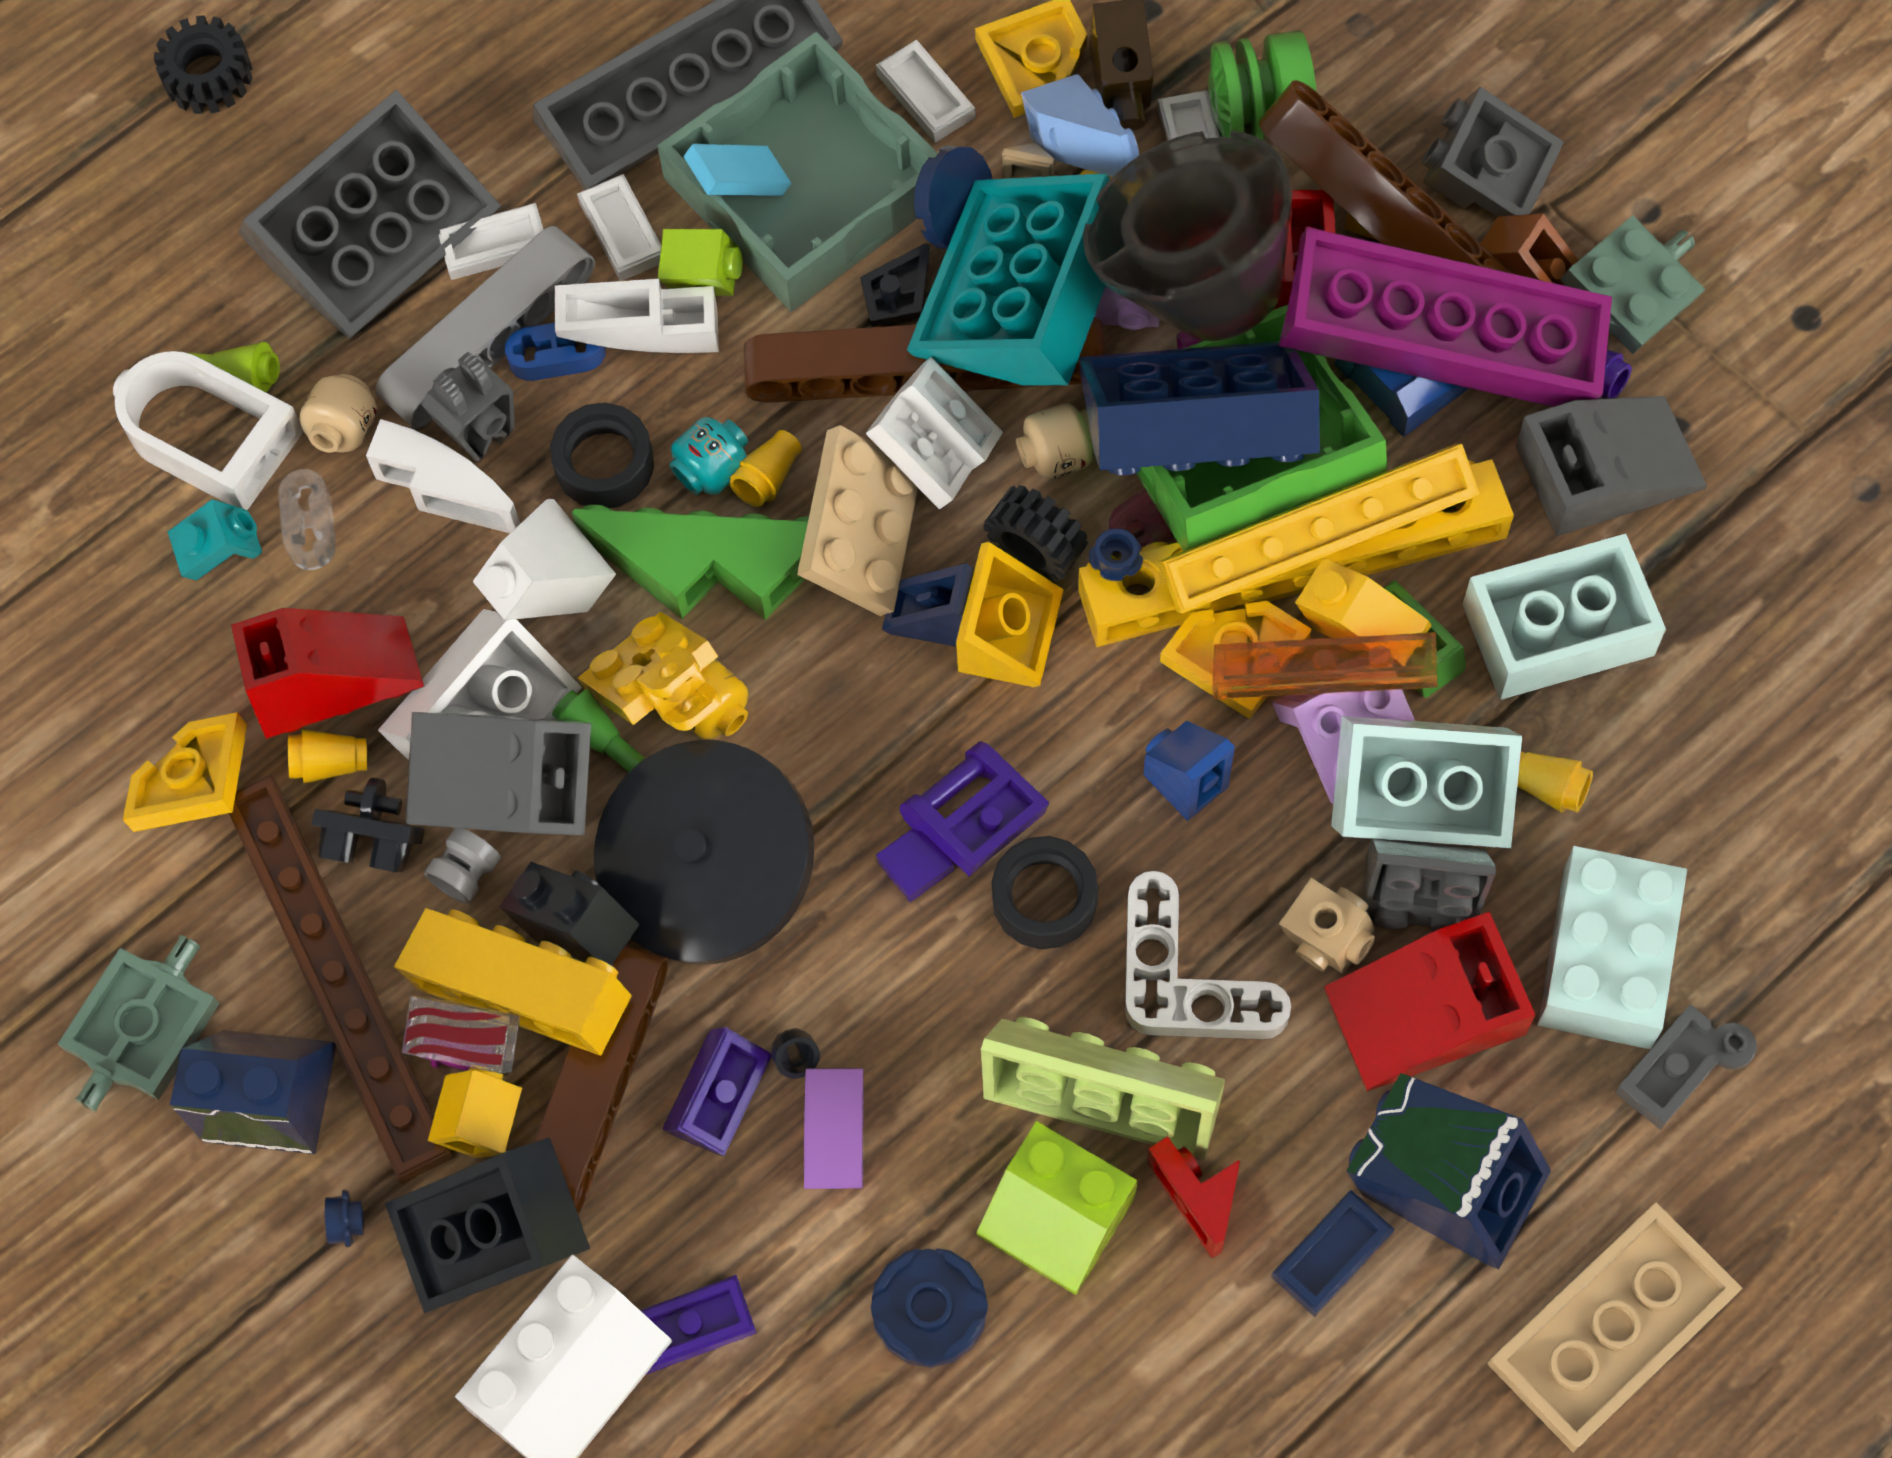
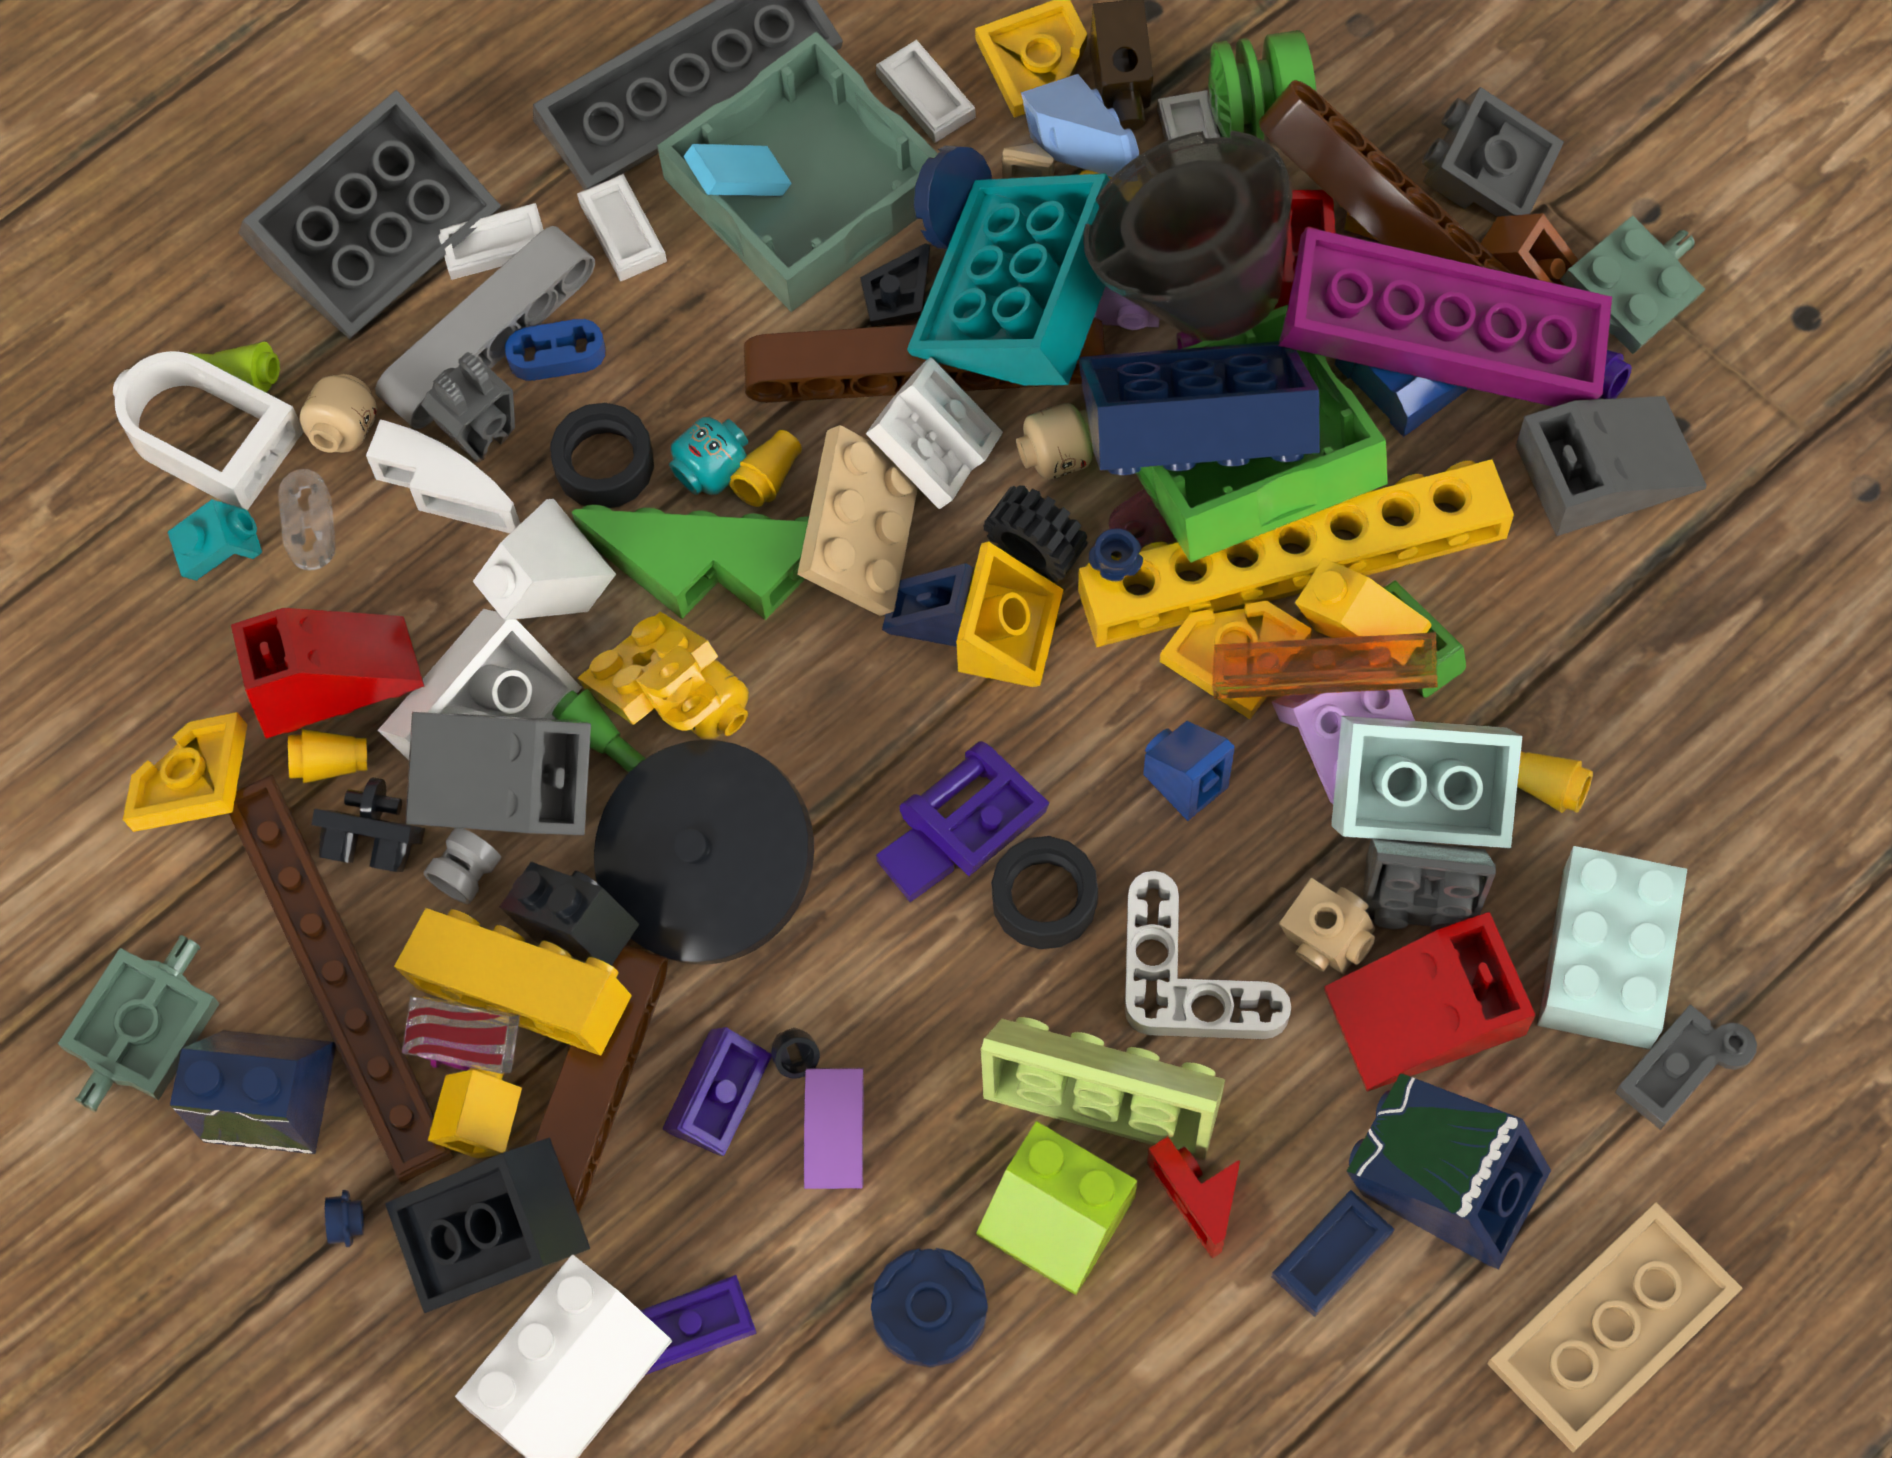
black tyre [154,15,253,114] -> none
white slope [555,279,719,353] -> none
lime brick [657,229,743,296] -> none
yellow tile [1159,444,1480,613] -> none
light aqua brick [1462,534,1666,700] -> none

